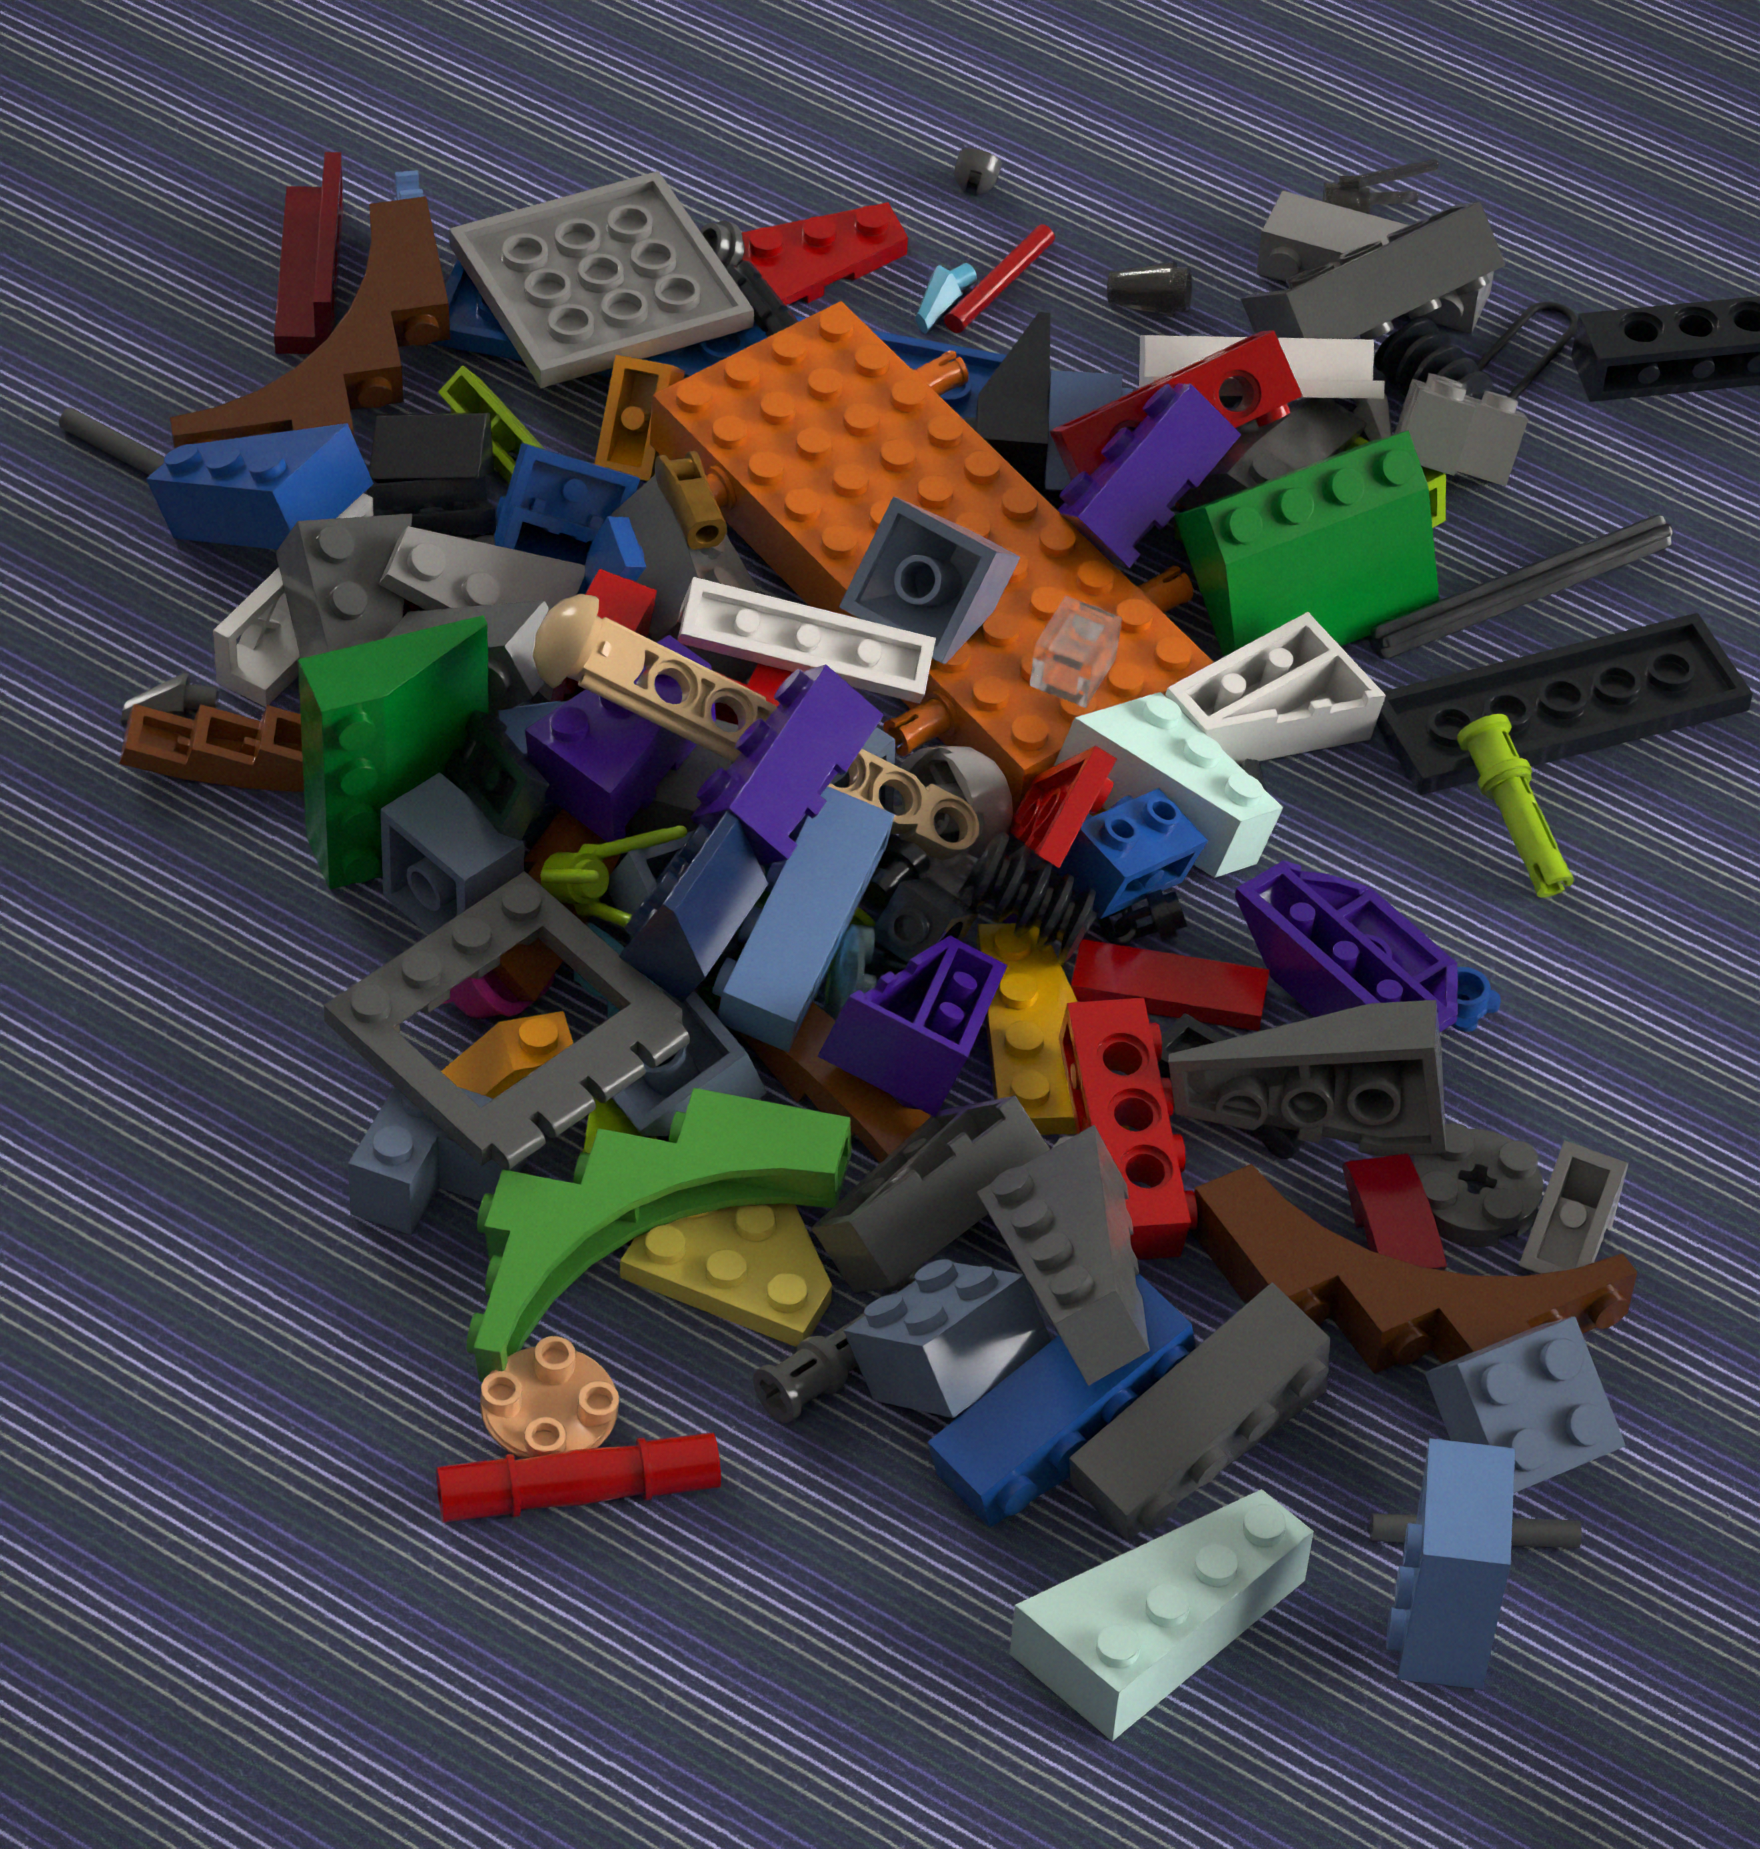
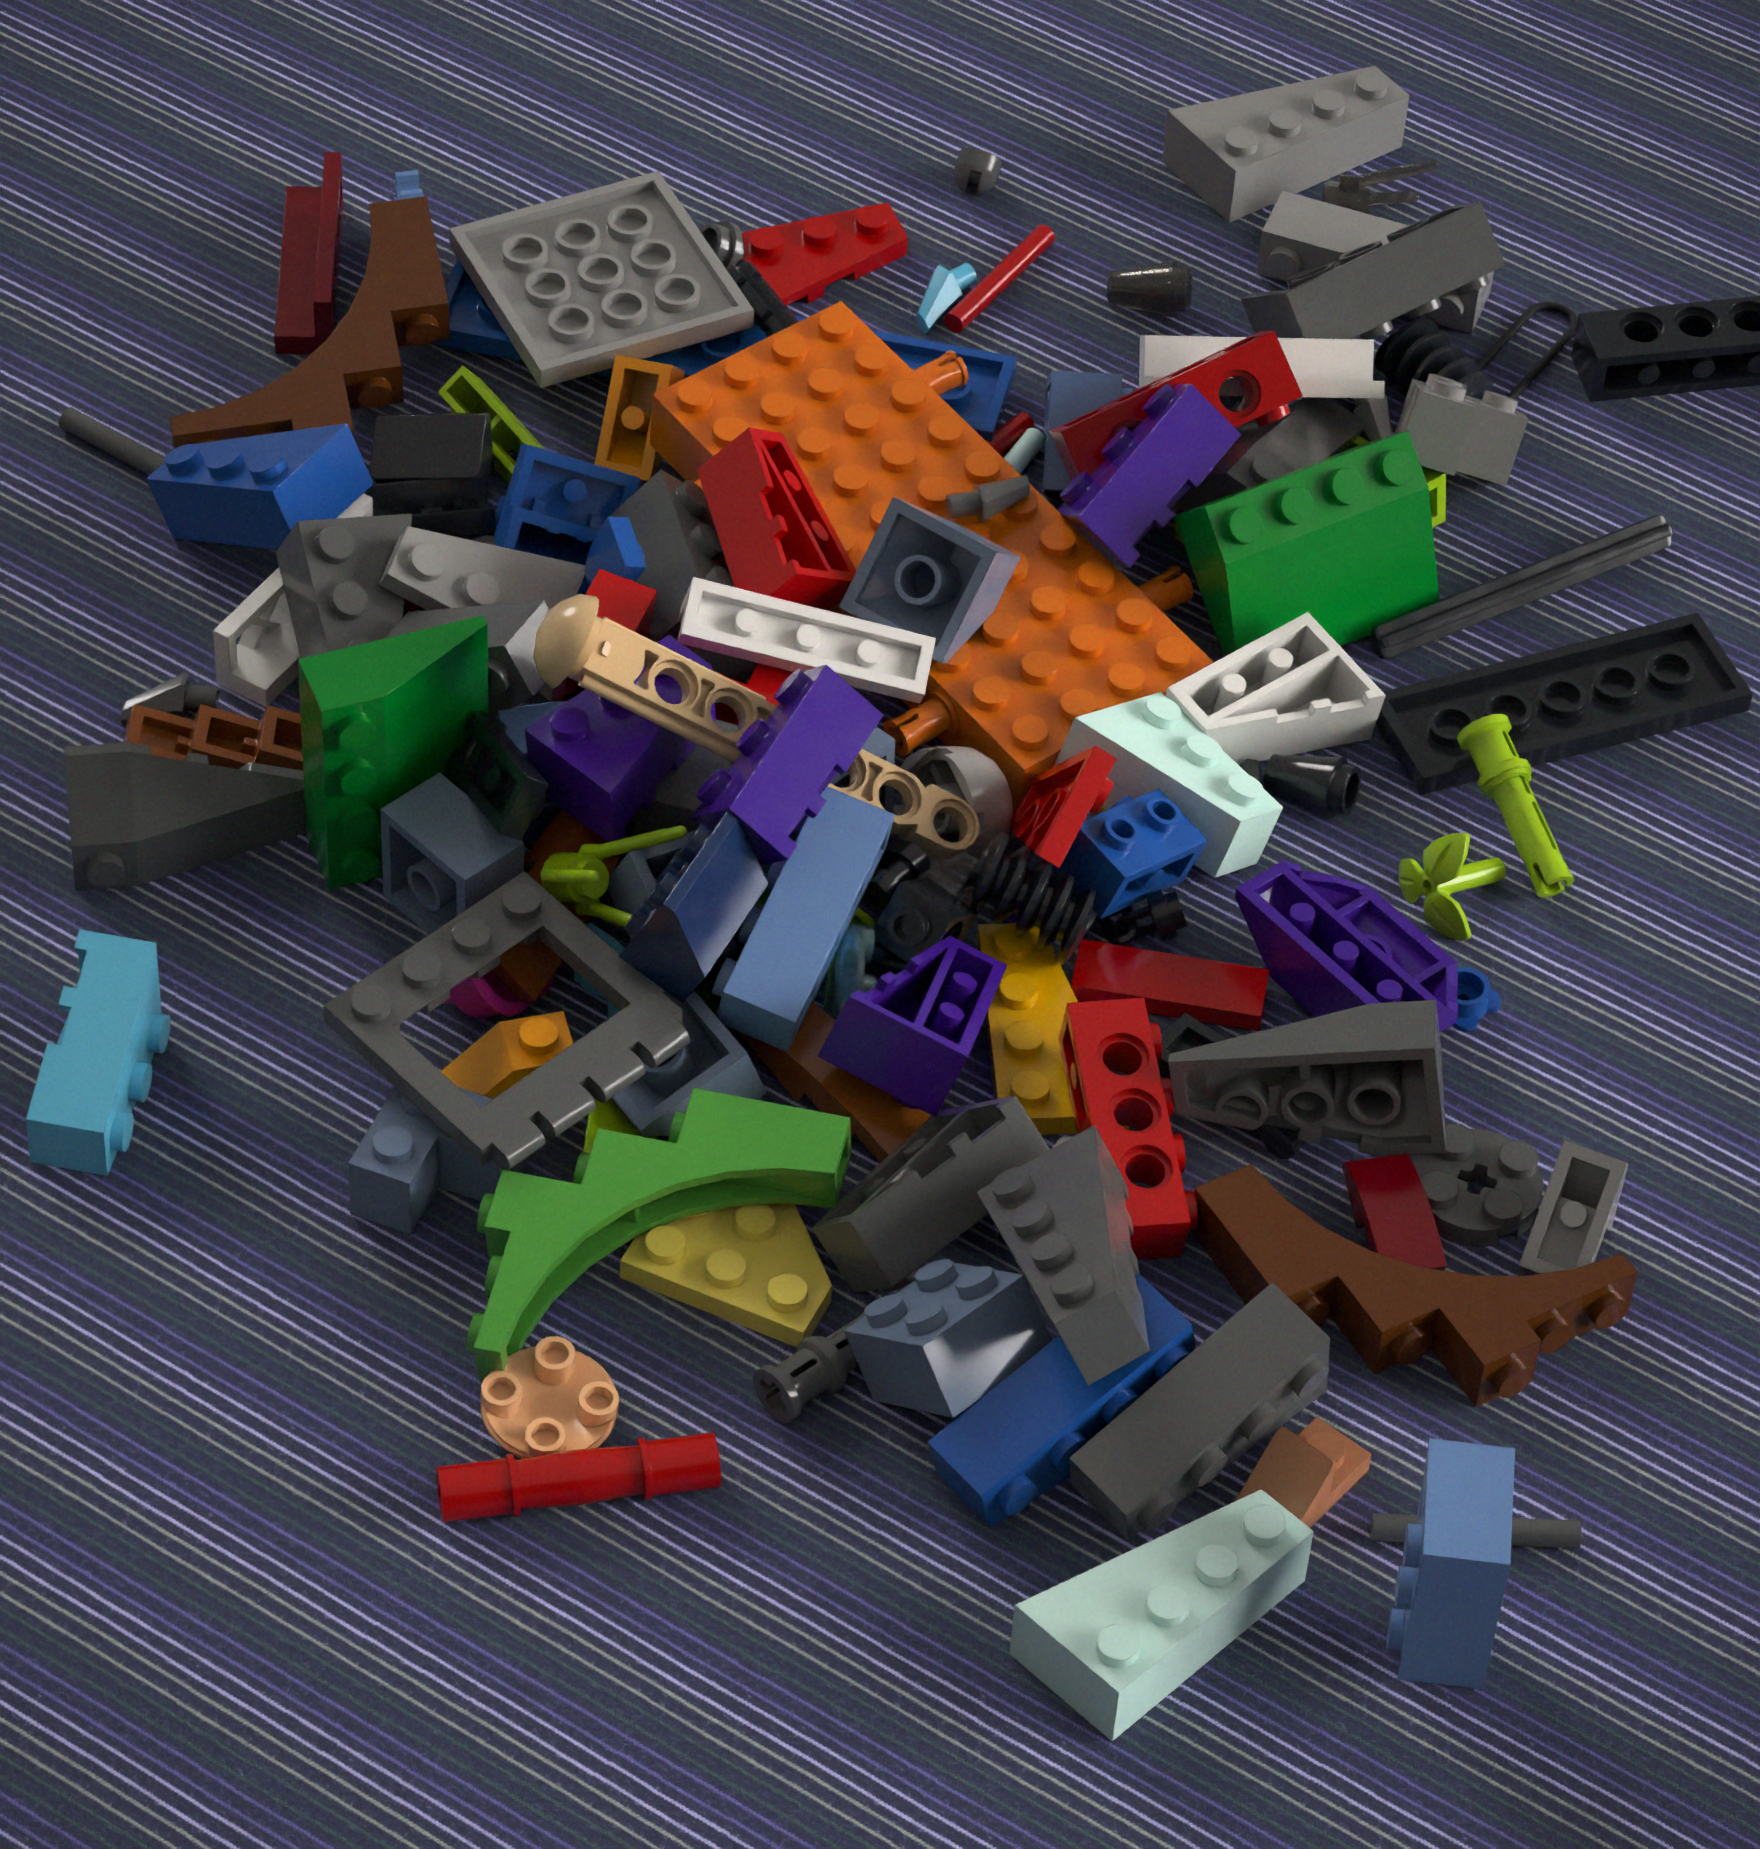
pearl gold bar [655,451,727,550] -> none
black slope [964,312,1051,483] -> none
clear brick [1029,595,1122,708] -> none
sand blue brick [1424,1316,1626,1493] -> none
none -> medium azure wedge [26,929,170,1176]
none -> dark grey wedge [64,742,306,890]
none -> red wedge [697,427,856,611]
none -> dark grey bar [946,475,1030,522]
none -> light grey wedge [1162,66,1410,223]
none -> nougat slope [1235,1417,1372,1528]
none -> black cone [1264,754,1361,818]
none -> lime plant [1398,833,1506,941]

